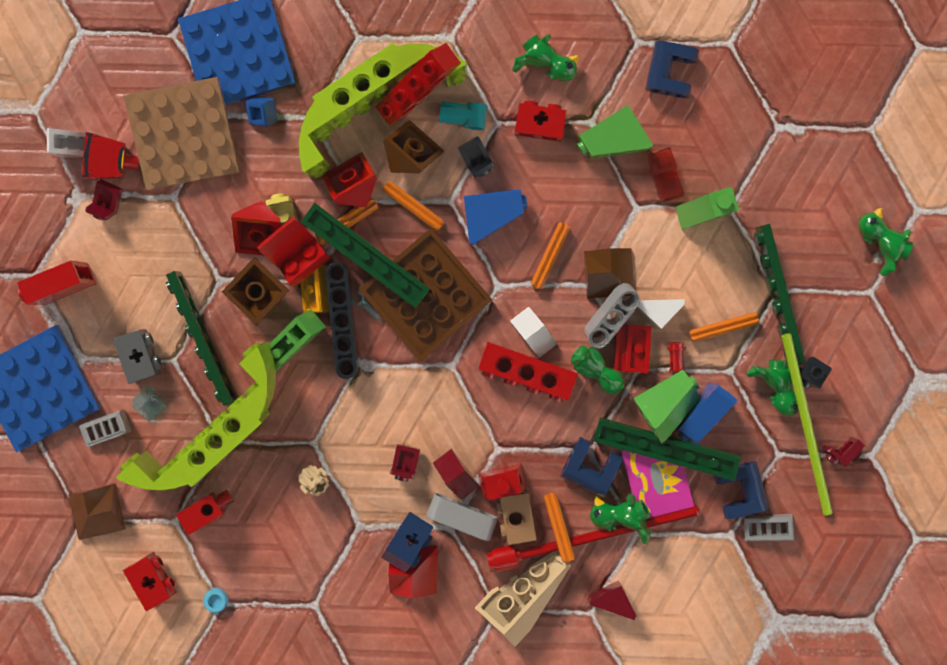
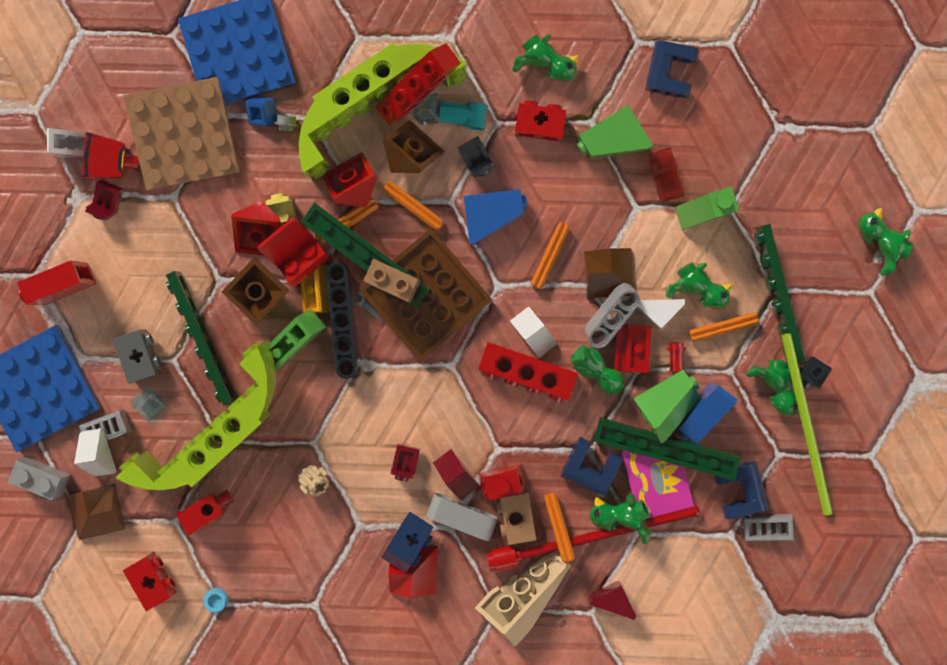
dark red bracket [822,437,866,467] -> none
none -> light grey brick [8,457,71,500]
none -> white slope [74,428,117,477]
none -> light grey plate [274,114,298,131]
none -> medium nougat brick [363,259,420,302]
none -> clear light blue slope [412,93,440,126]
none -> green animal [666,262,732,309]

